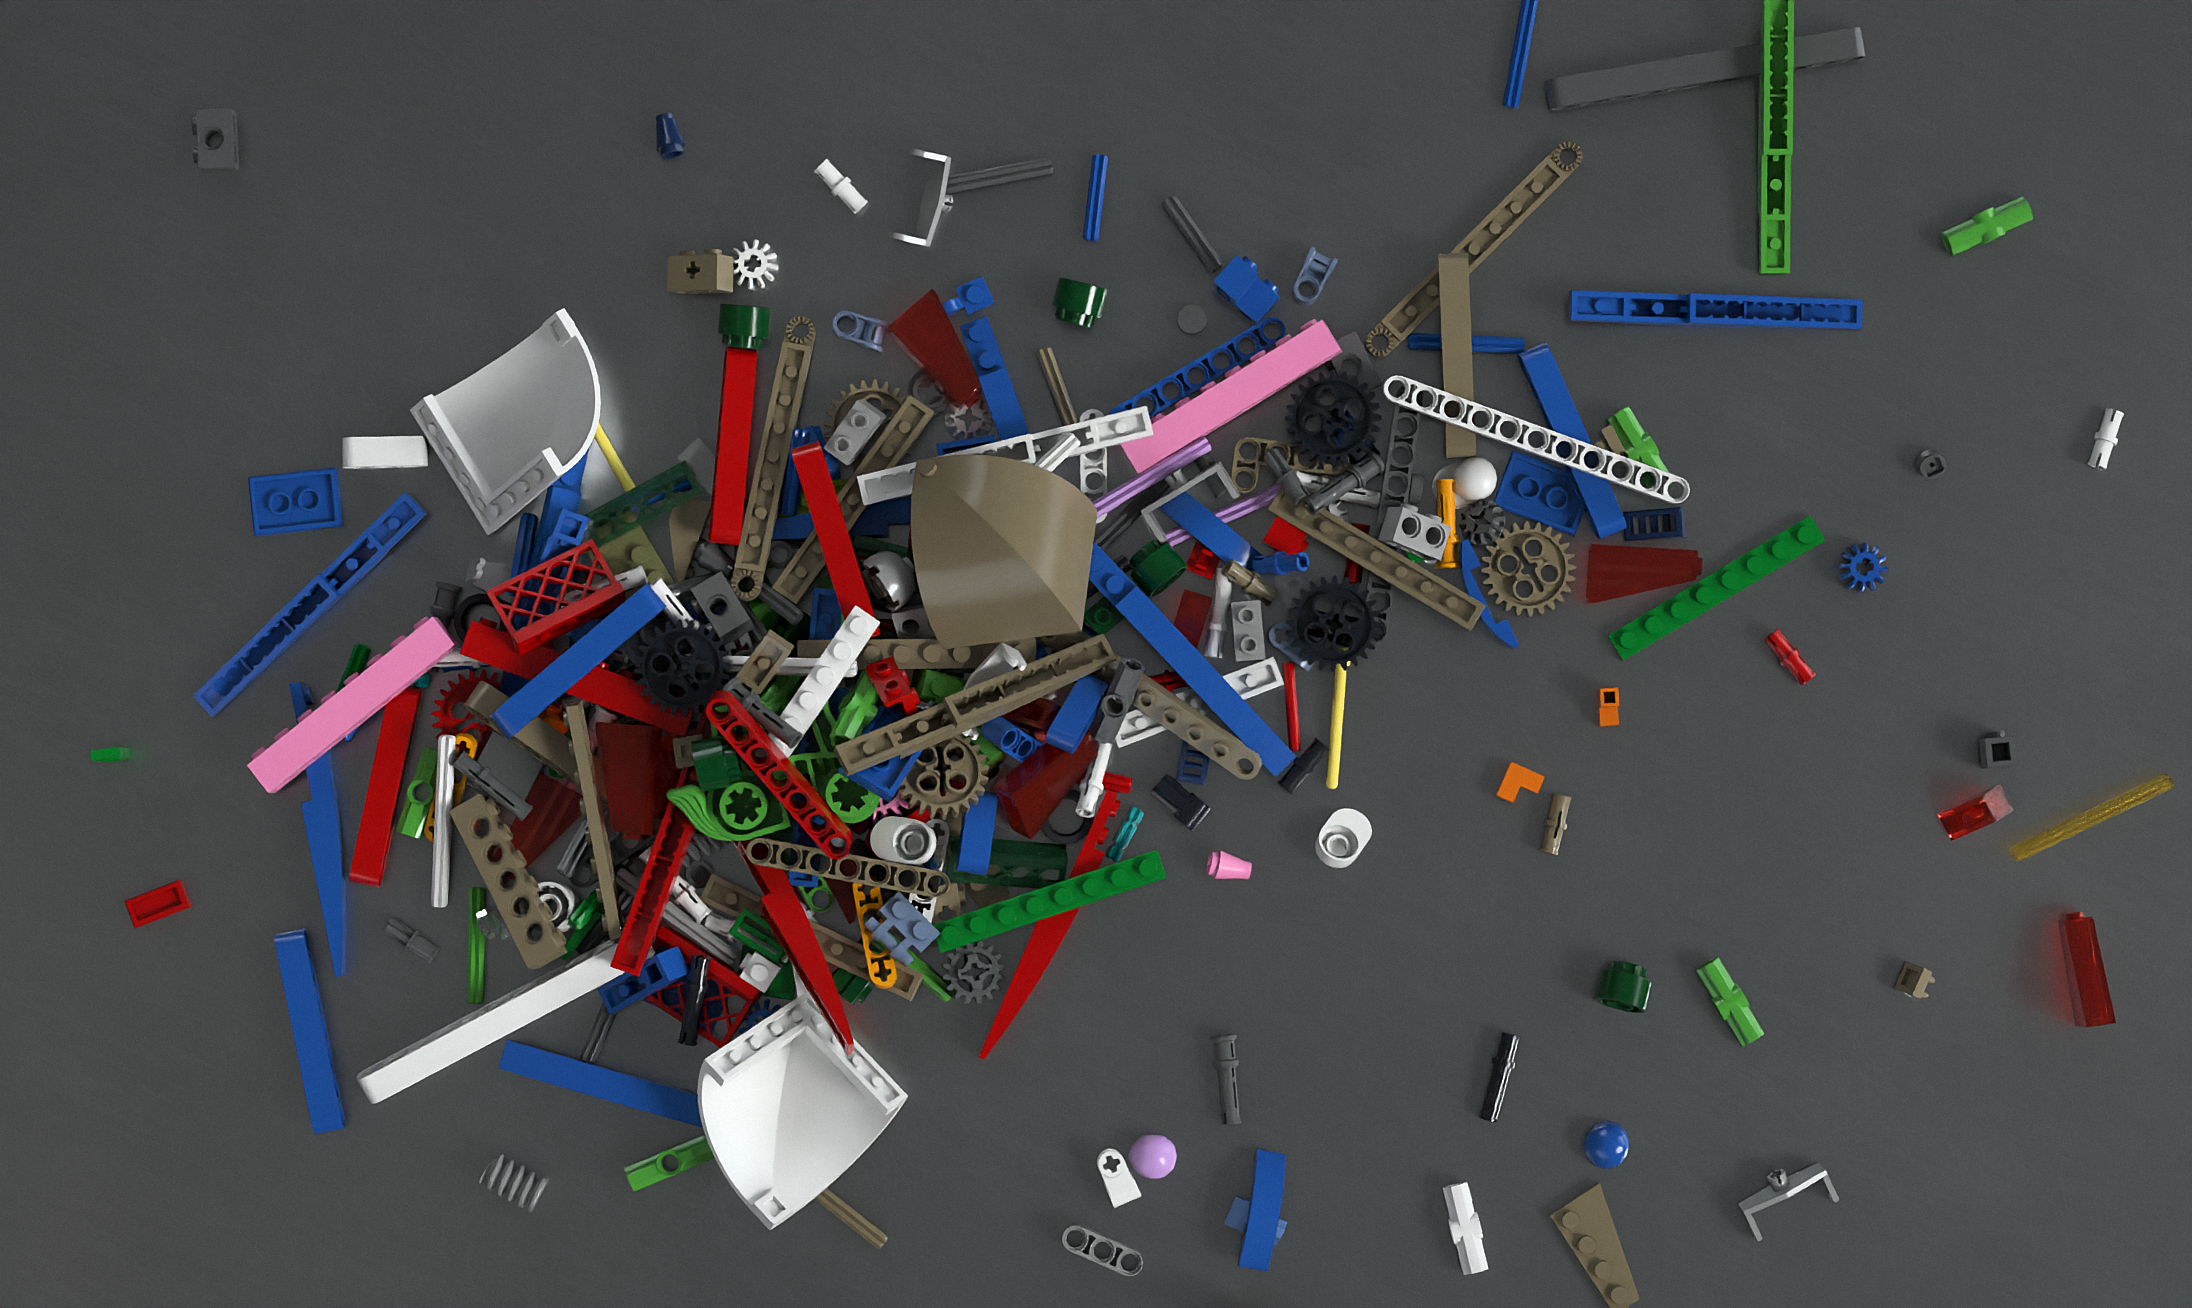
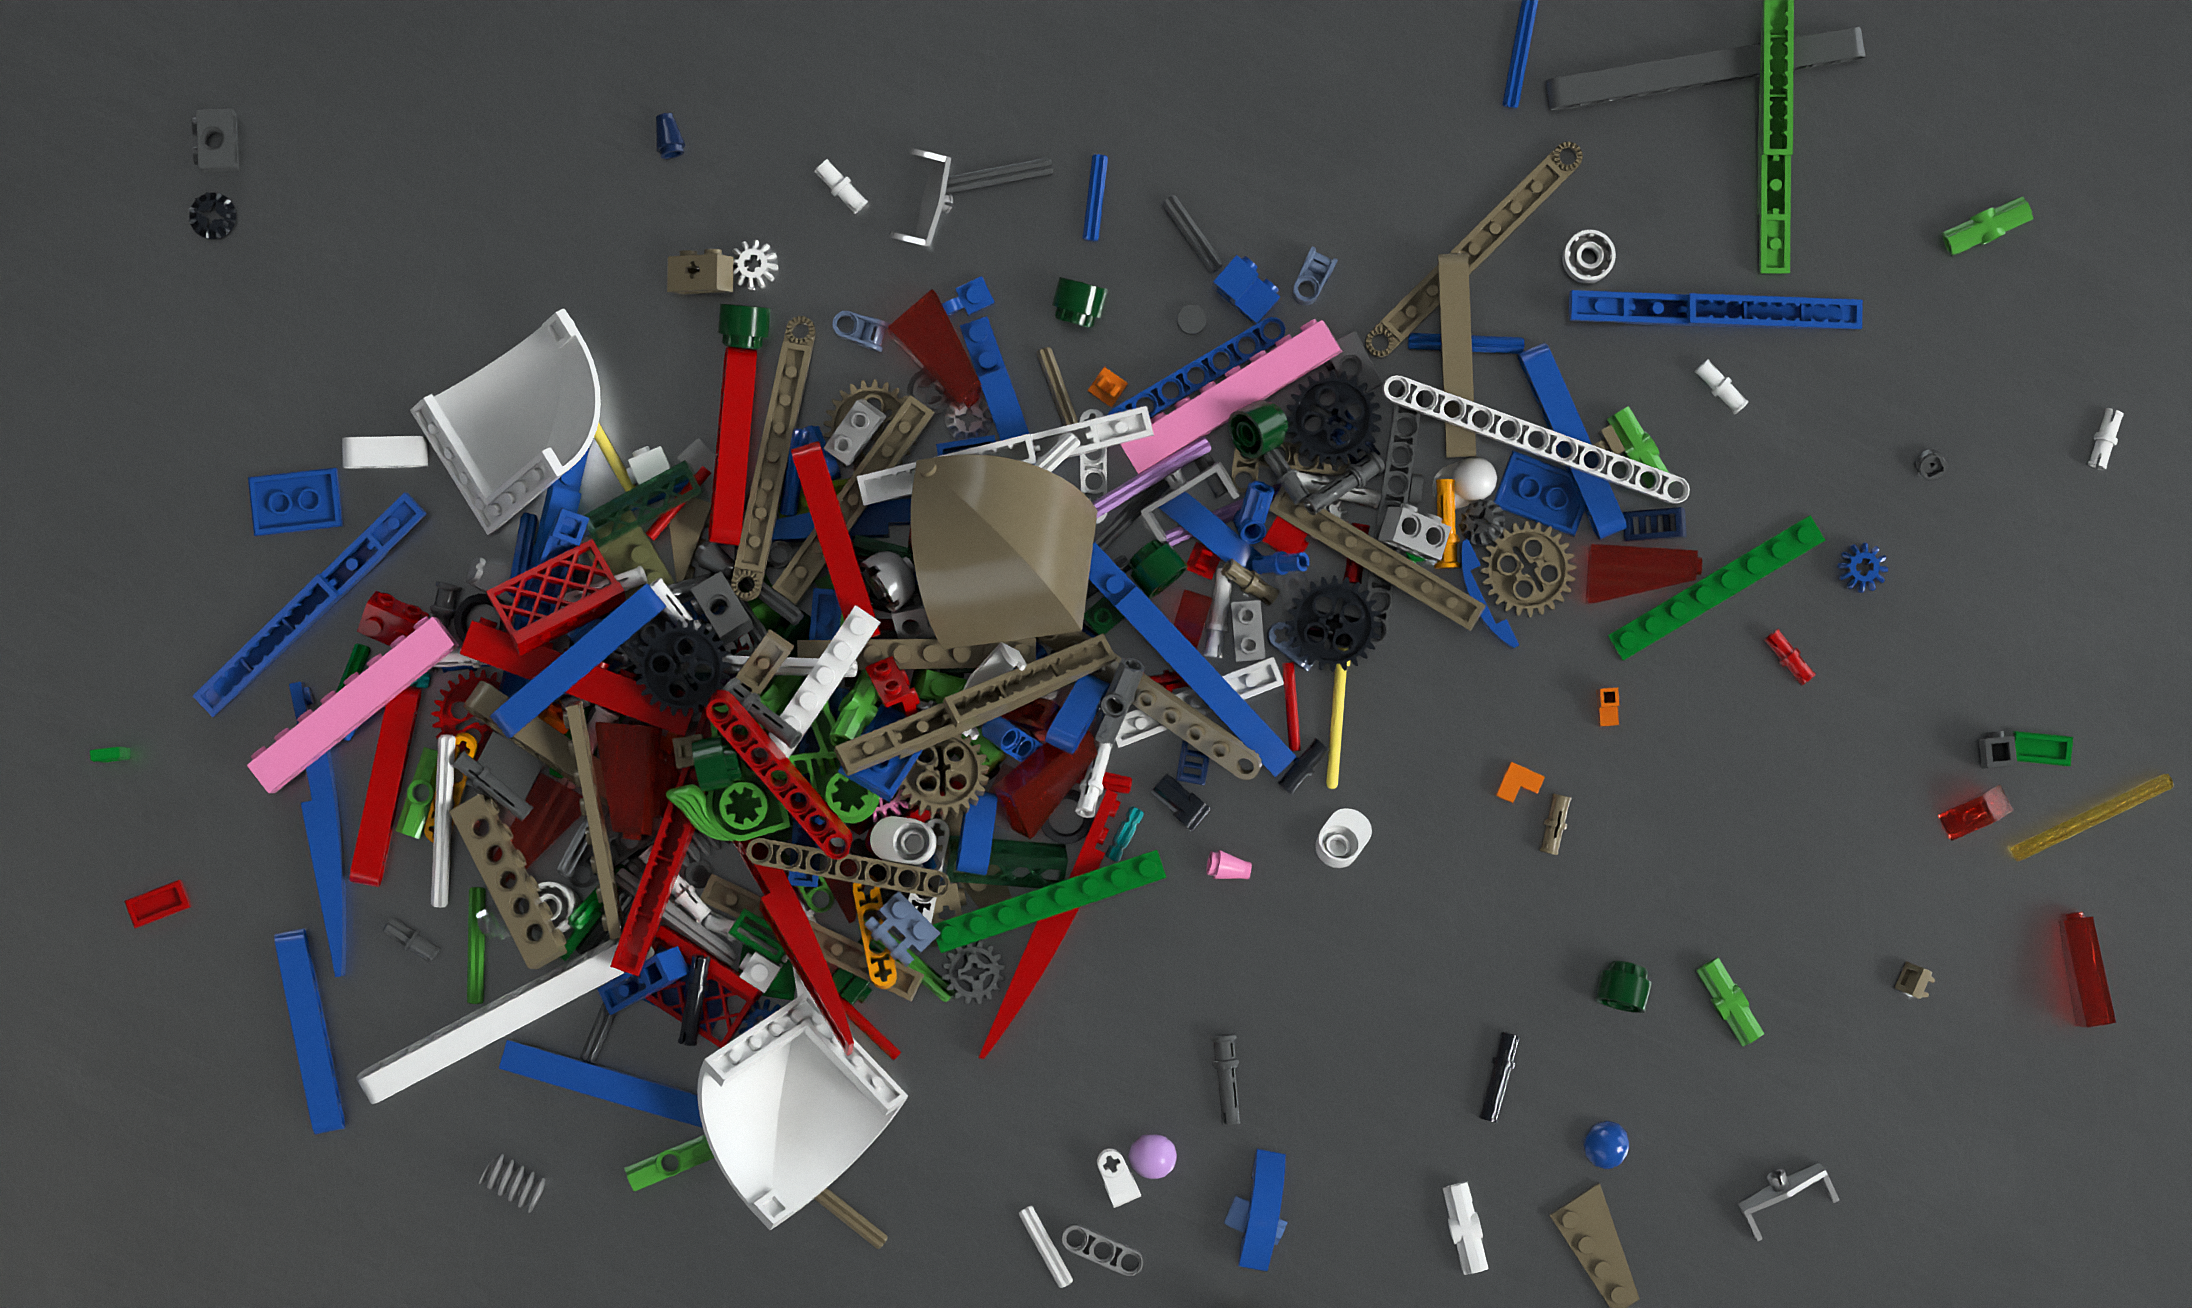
none -> black gear [189,192,236,239]
none -> red bracket [356,591,429,646]
none -> white brick [626,446,674,489]
none -> red bar [645,466,711,540]
none -> red bar [839,995,901,1061]
none -> white axle [1019,1206,1073,1288]
none -> orange tile [1087,367,1128,408]
none -> dark green piece [1228,400,1288,458]
none -> blue piece [1233,481,1275,544]
none -> white piece [1562,230,1616,284]
none -> white pin [1695,359,1749,414]
none -> green tile [2012,731,2073,766]

